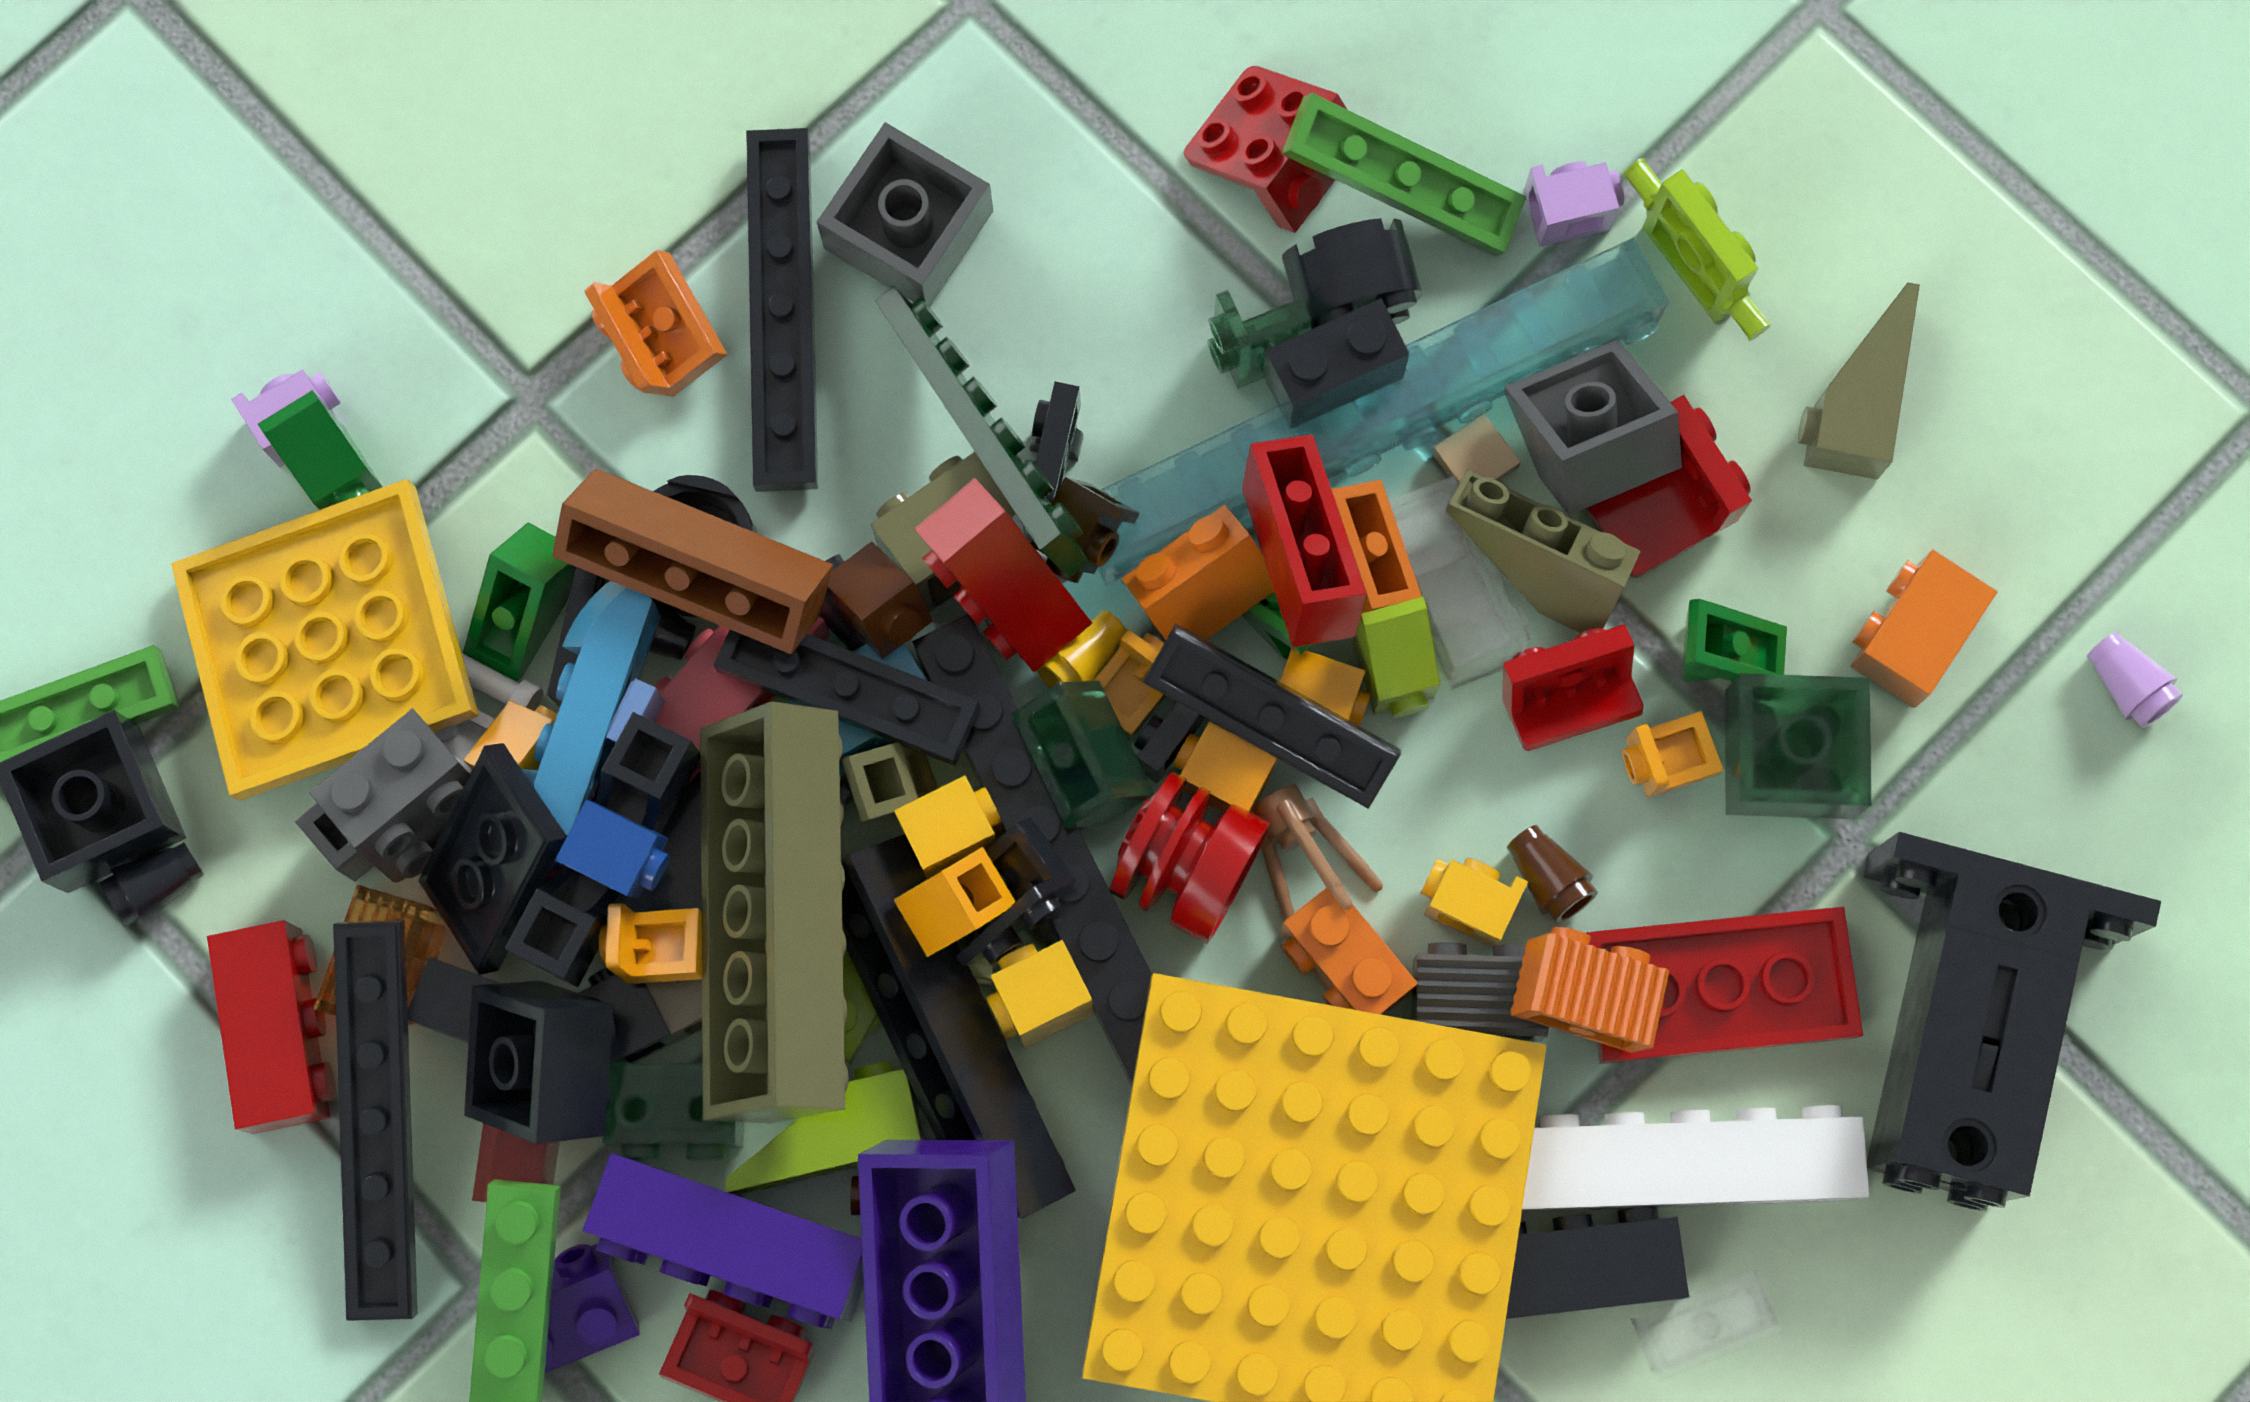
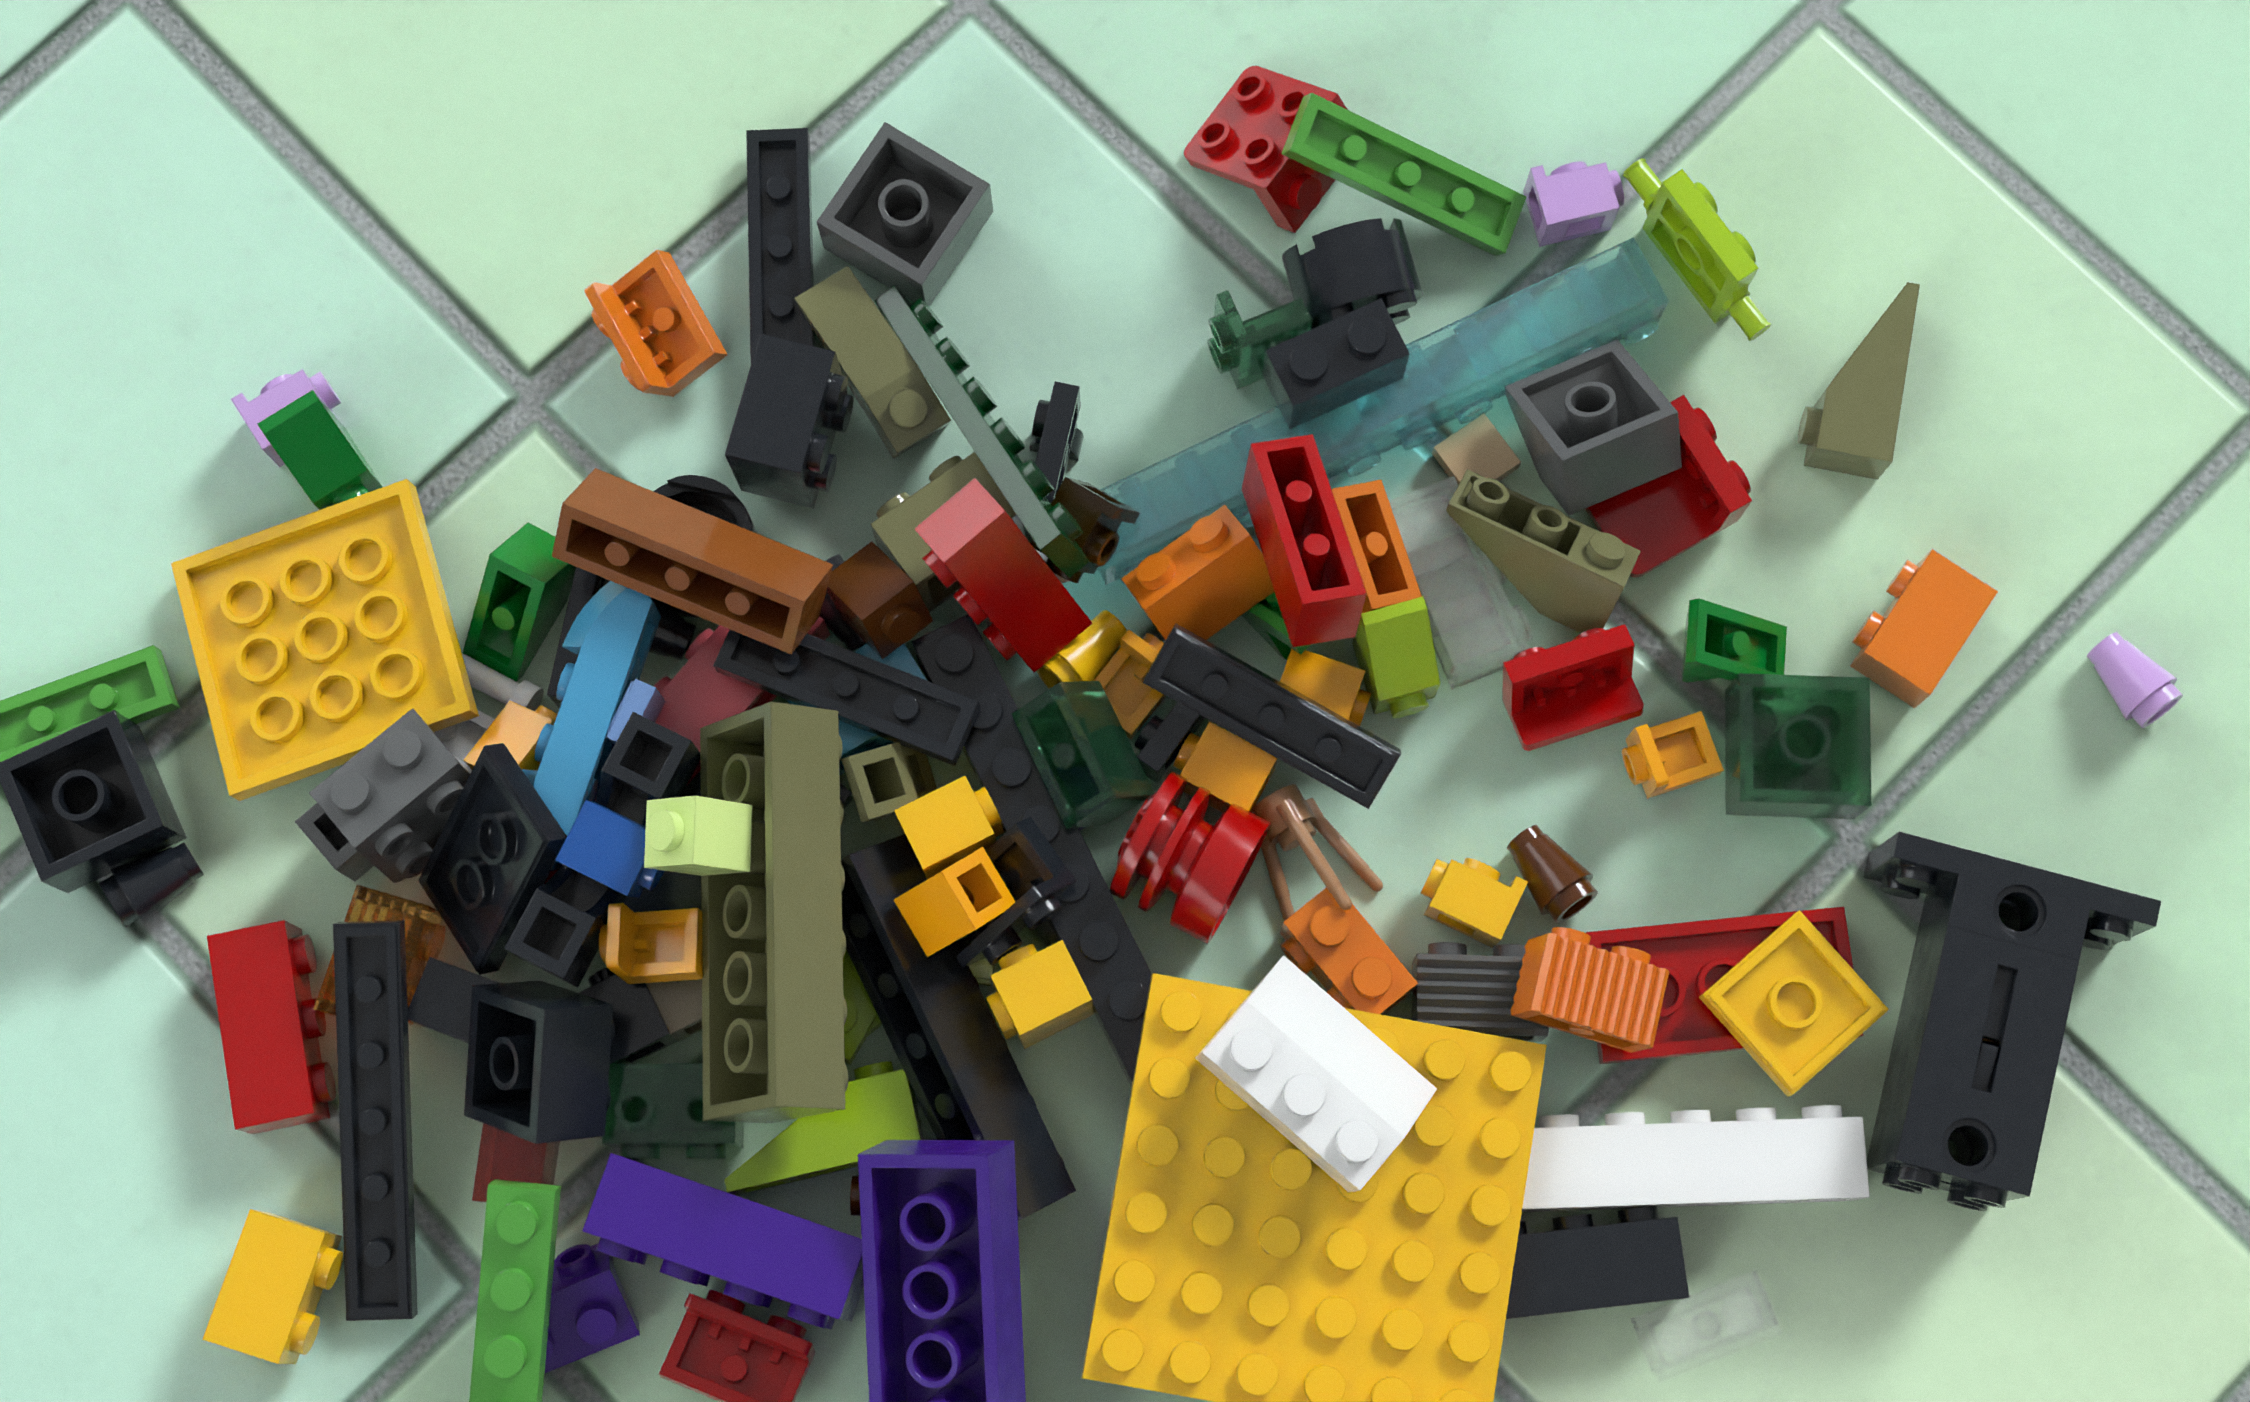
none -> yellow brick [202,1209,343,1364]
none -> yellowish green brick [644,796,753,876]
none -> black brick [725,333,854,509]
none -> olive slope [794,266,951,459]
none -> white slope [1195,955,1437,1193]
none -> yellow tile [1699,910,1889,1097]

